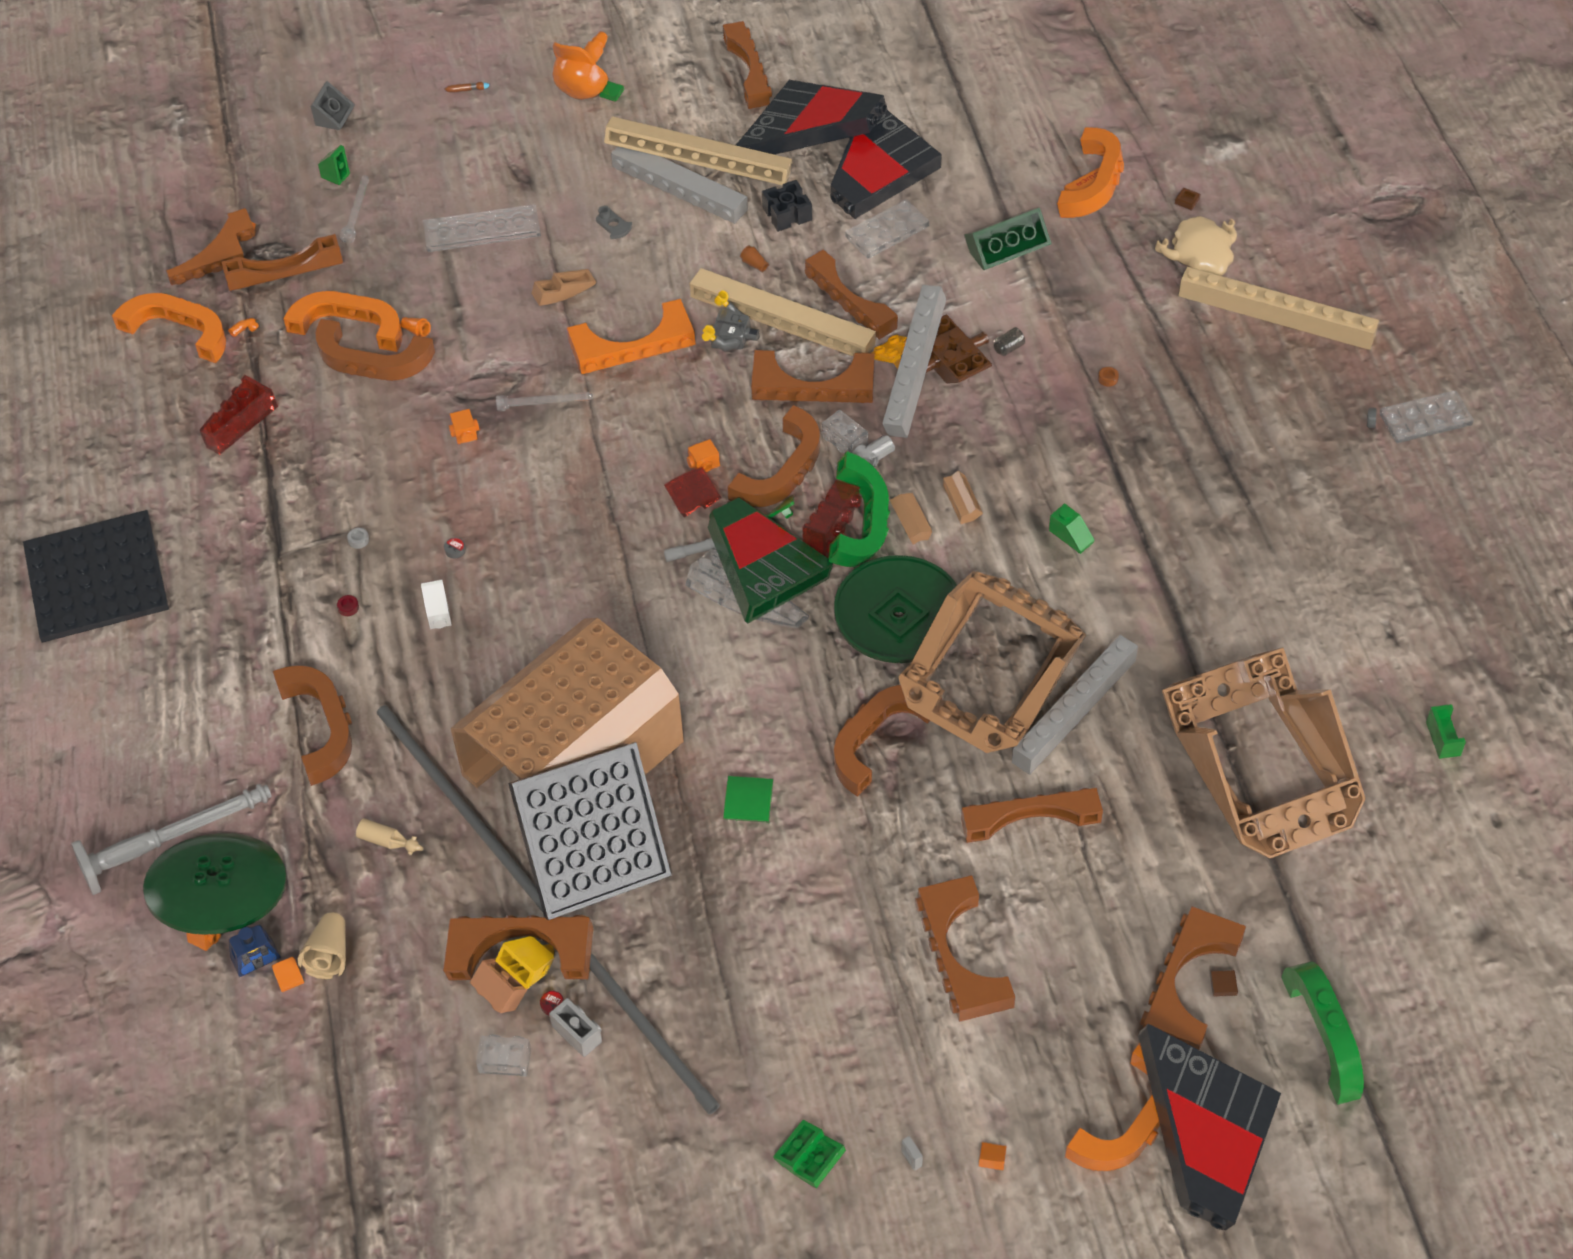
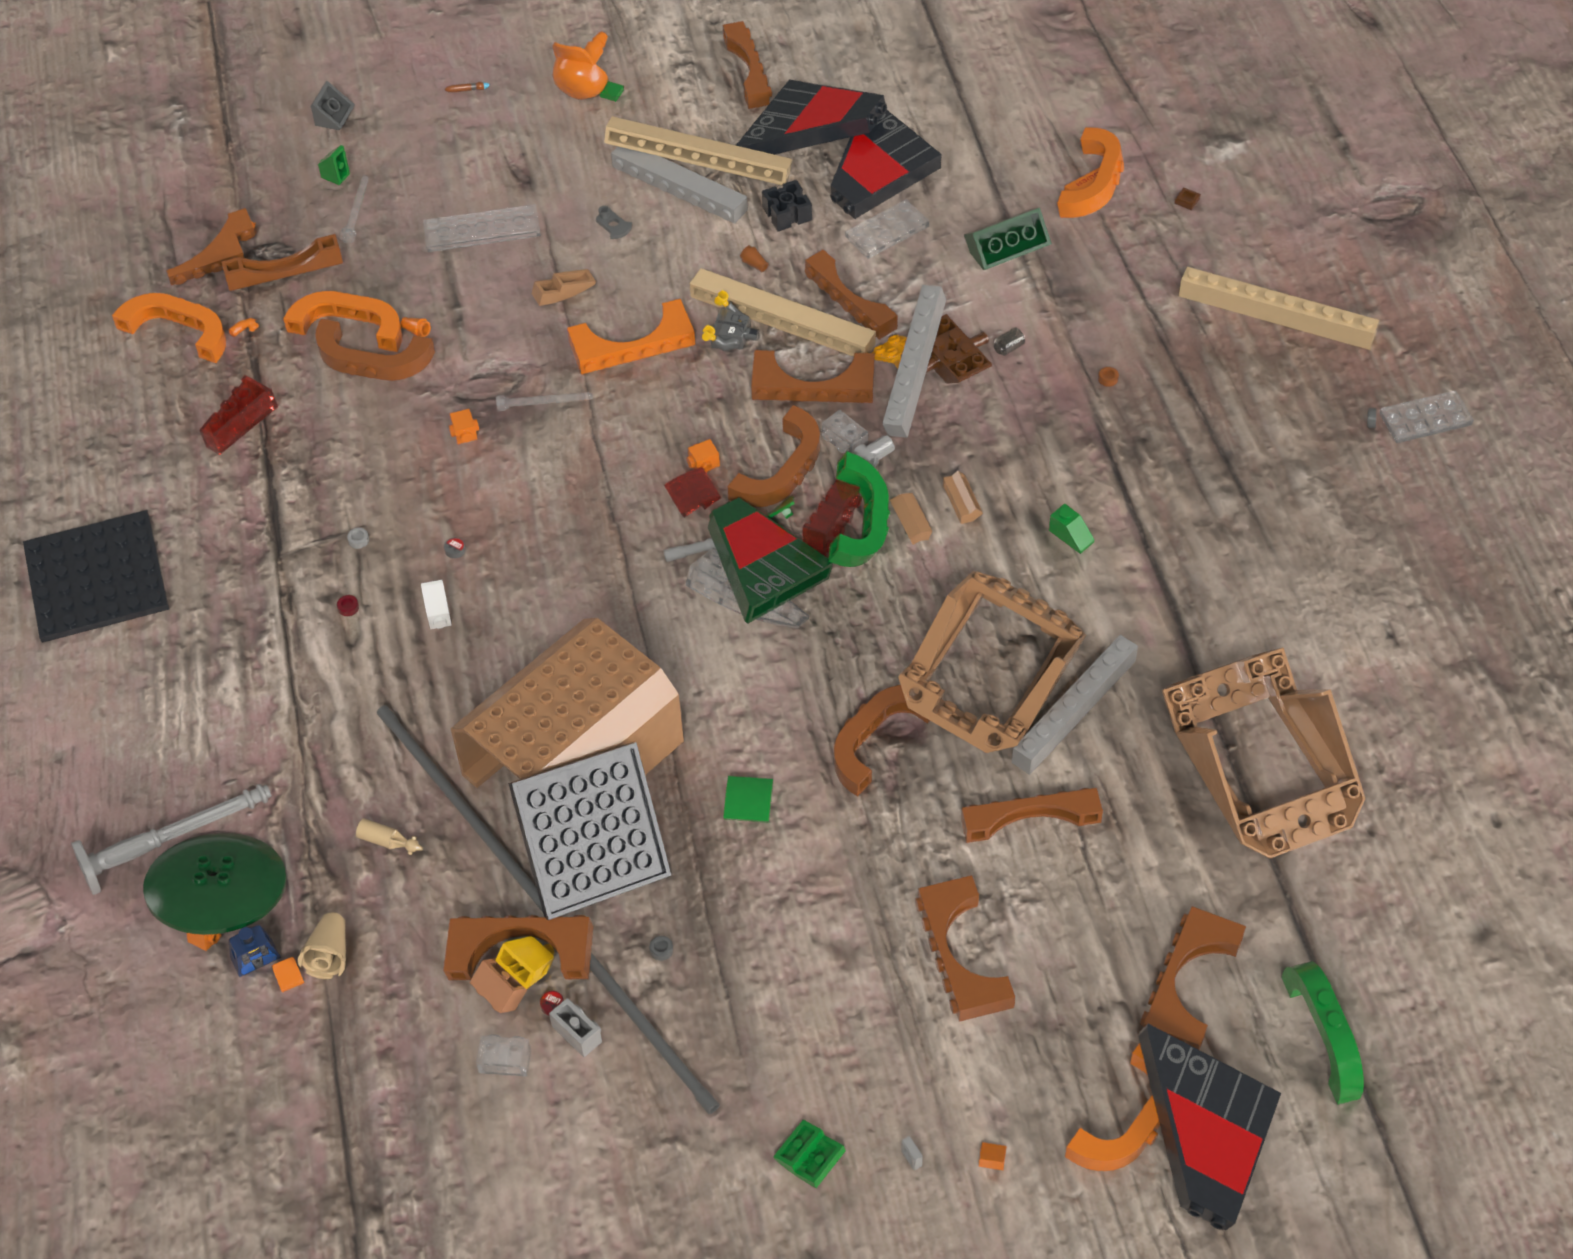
dark orange arch [273,666,352,786] -> none
dark green dish [834,555,957,663] -> none
tan piece [1155,216,1237,276] -> none
reddish brown tile [1210,970,1238,997] -> none
green panel [1426,704,1466,759] -> none
none -> dark grey tile [649,936,673,961]

